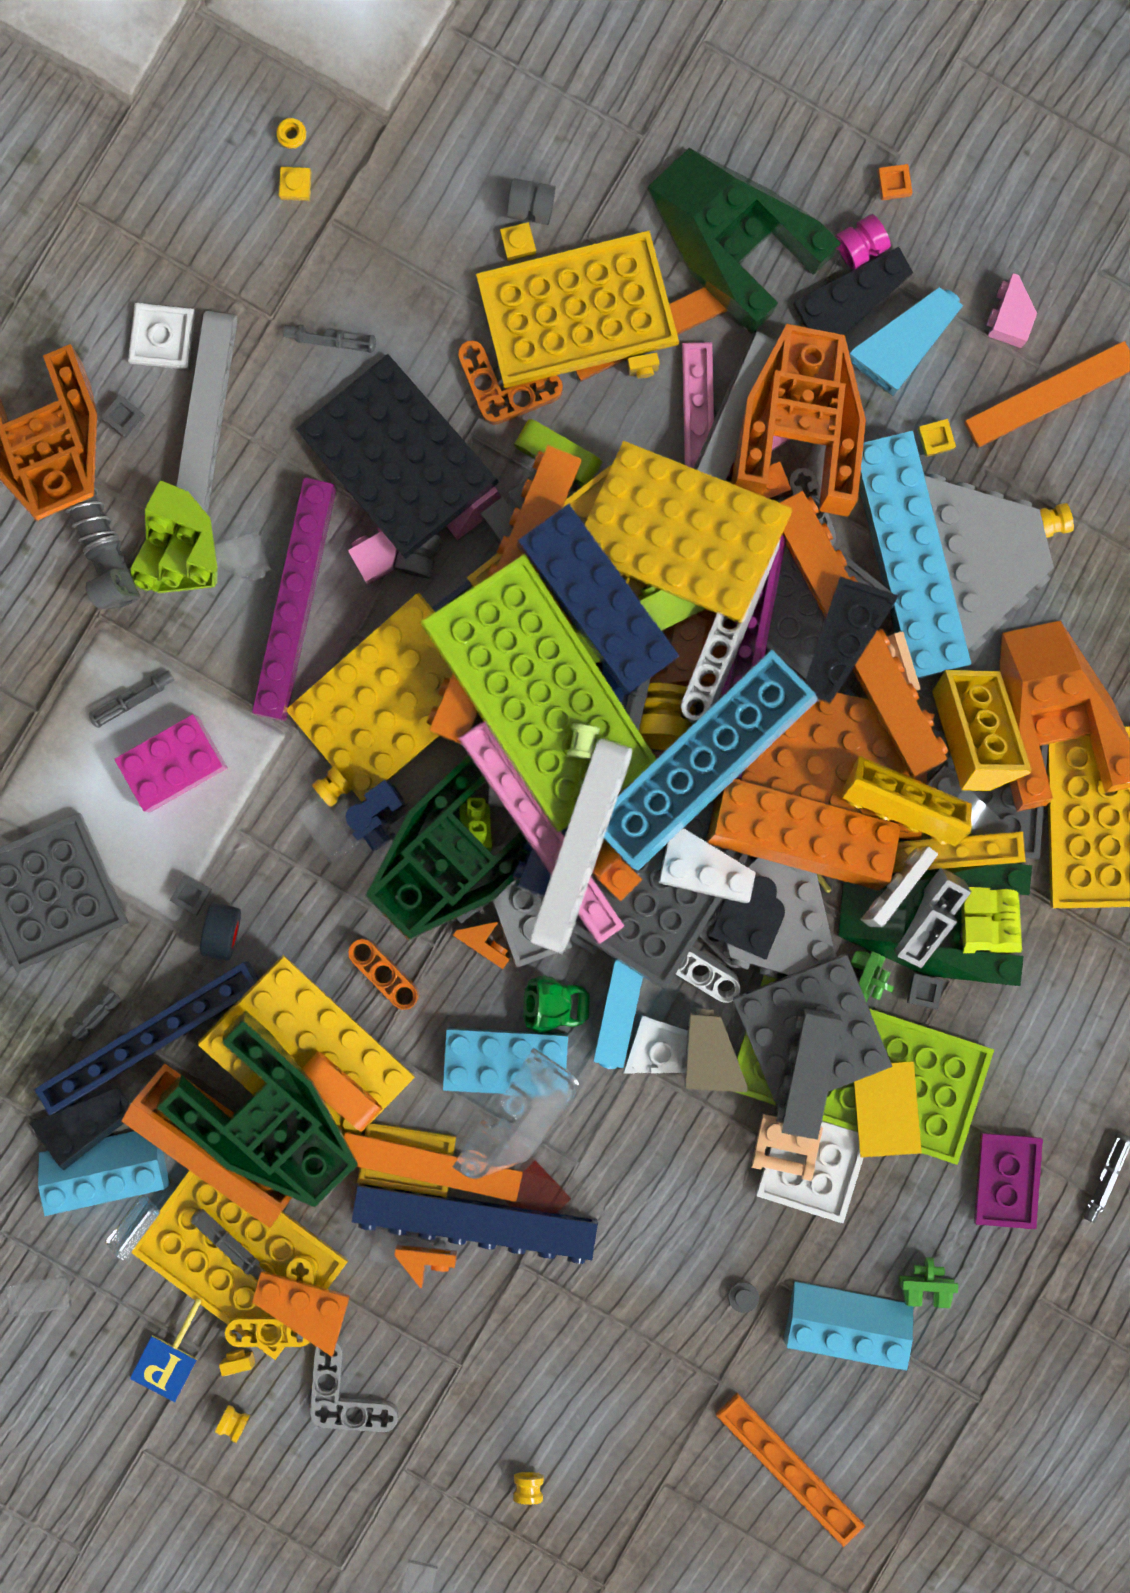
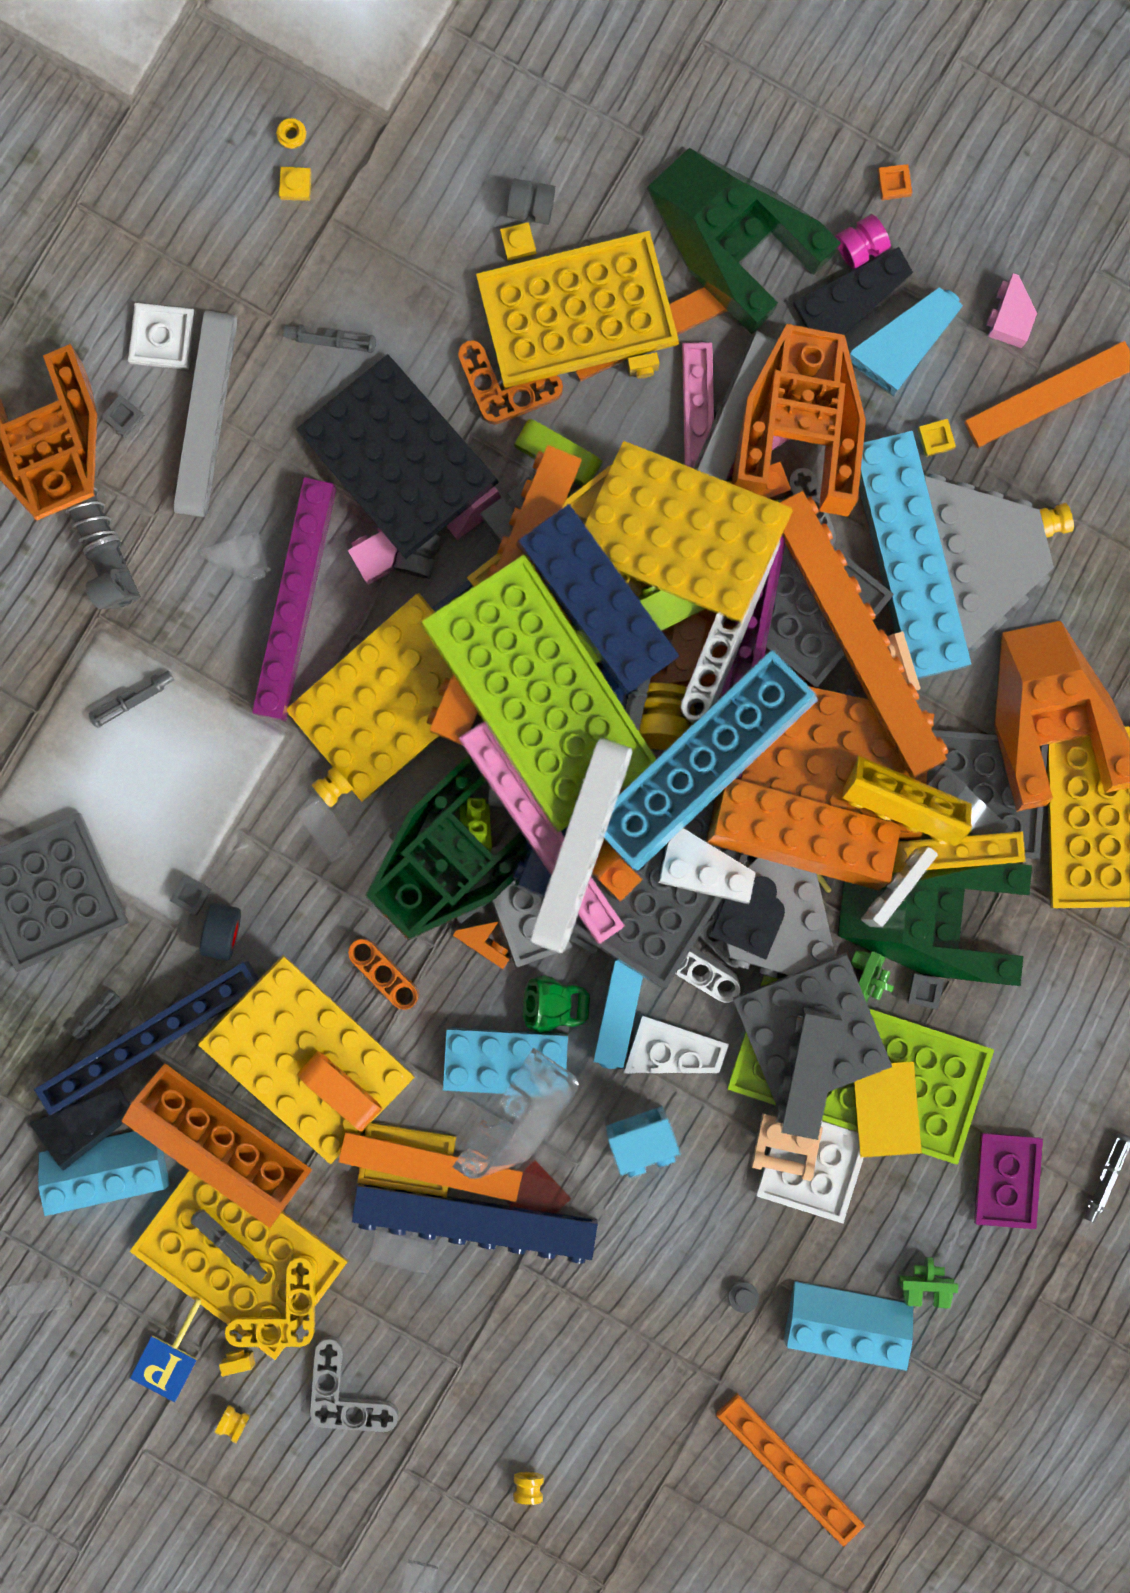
clear tile [105,1194,160,1261] -> none
dark pink brick [114,714,228,813] -> none
lime brick [131,480,217,593] -> none
dark green wedge [157,1010,358,1207] -> none
orange wing [252,1270,350,1357] -> none
dark blue hips [346,780,408,851] -> none
orange slope [394,1244,457,1289] -> none
yellowish green bush [567,724,599,760] -> none
dark tan slope [684,1008,747,1092] -> none
black wing [805,577,899,704] -> none
dark grey slope [894,868,971,968] -> none
yellow slope [932,670,1032,791] -> none
neon yellow hips [961,887,1022,953] -> none
none -> medium azure brick [606,1106,681,1178]

